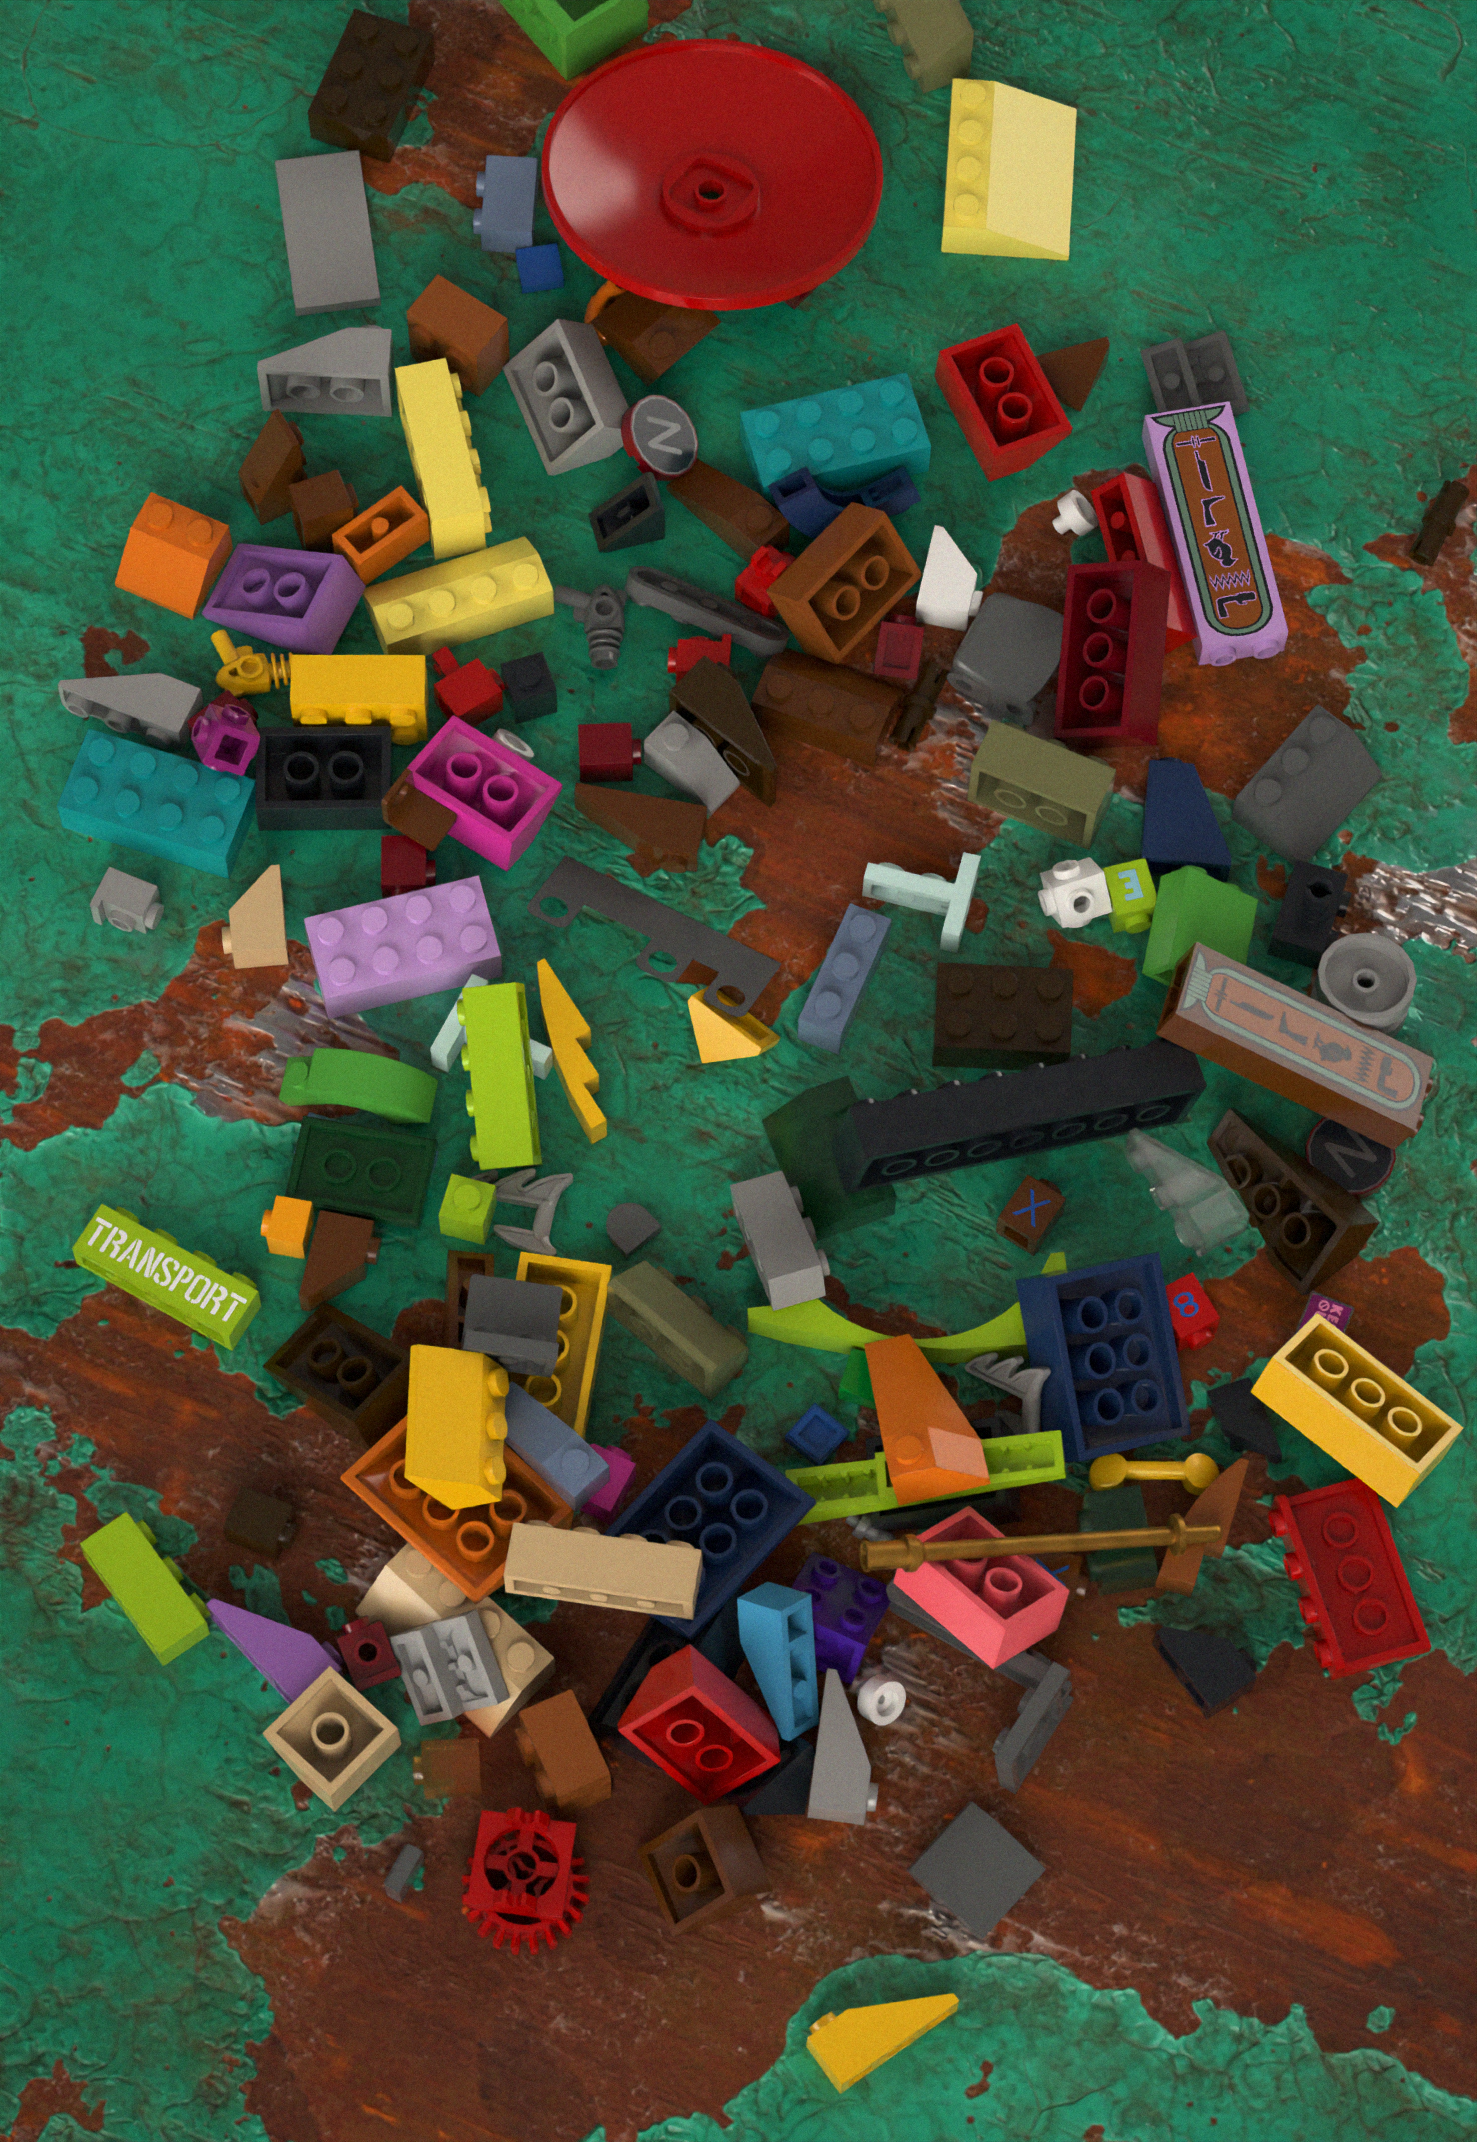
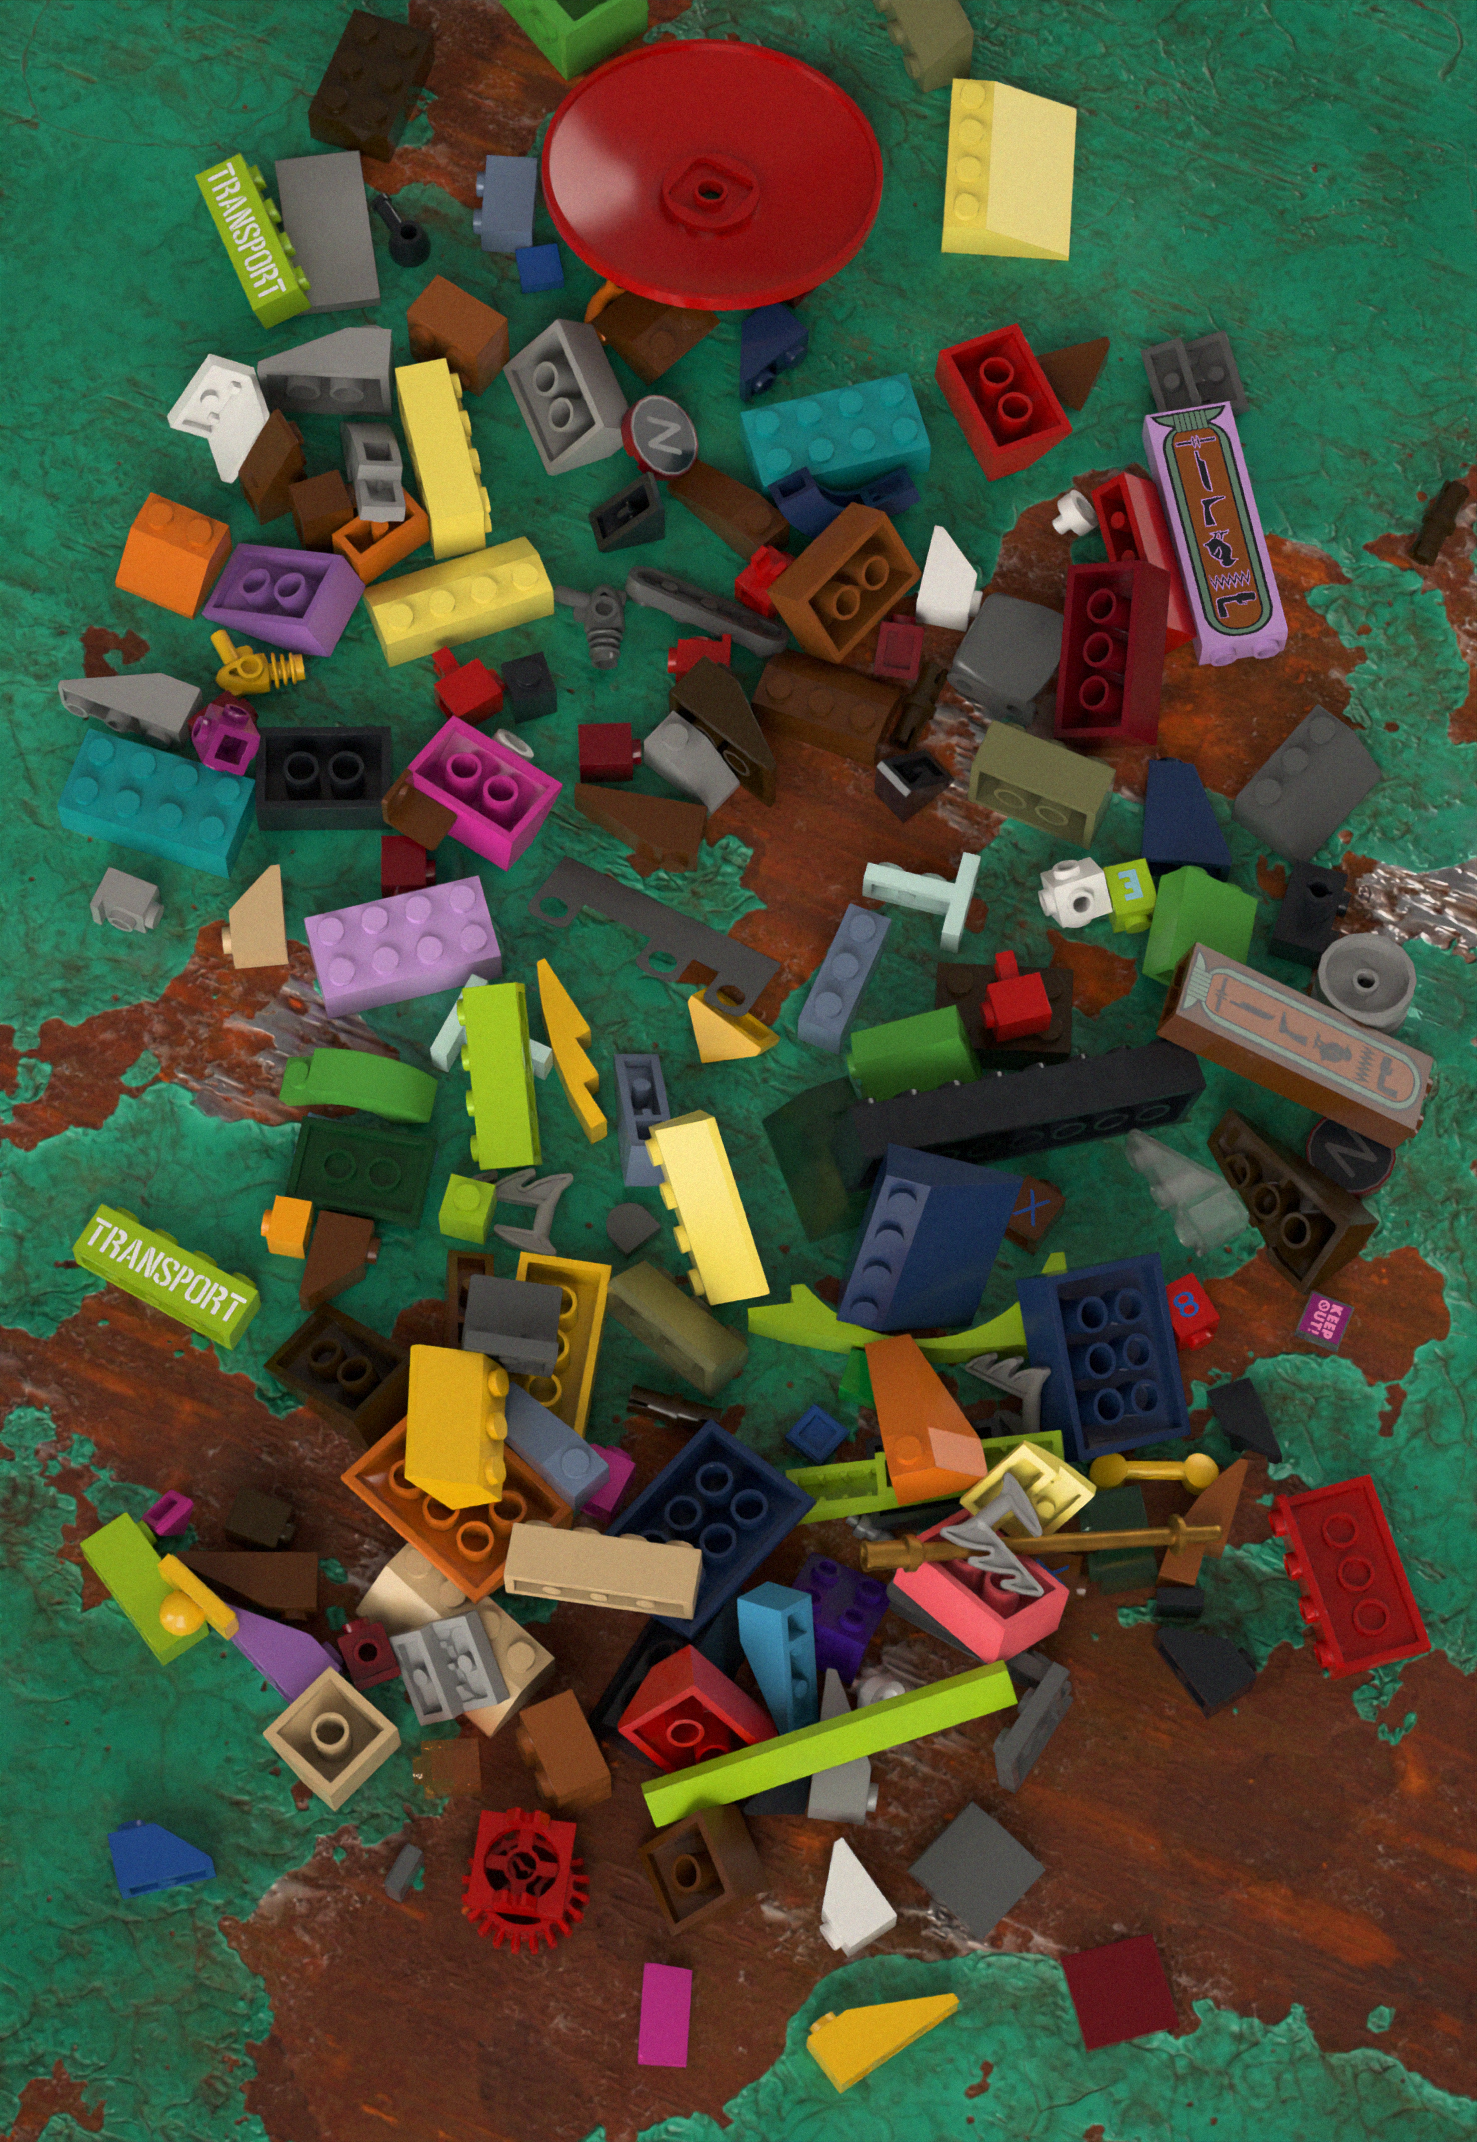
yellow brick [290,655,429,745] -> none
light grey brick [730,1170,830,1311] -> none
yellow brick [1250,1313,1463,1508] -> none
none -> blue slope [107,1820,217,1900]
none -> dark pink slope [139,1489,194,1536]
none -> yellow tile [157,1554,239,1641]
none -> white bracket [167,354,270,484]
none -> reddish brown slope [176,1551,321,1626]
none -> lime brick [195,153,312,330]
none -> light grey slope [339,421,406,522]
none -> black bar [370,193,431,268]
none -> sand blue slope [613,1054,671,1187]
none -> dark brown pin [626,1383,723,1431]
none -> dark pink slope [638,1962,693,2067]
none -> lime tile [641,1659,1018,1828]
none -> light yellow slope [645,1110,770,1306]
none -> dark blue slope [739,302,809,402]
none -> white slope [819,1838,897,1958]
none -> dark blue slope [836,1143,1023,1331]
none -> bright green brick [846,1005,983,1102]
none -> black slope [874,749,955,823]
none -> light grey piece [940,1472,1044,1597]
none -> light yellow slope [960,1440,1096,1537]
none -> red brick [979,950,1052,1042]
none -> dark red tile [1059,1933,1180,2053]
none -> black tile [1153,1587,1204,1618]

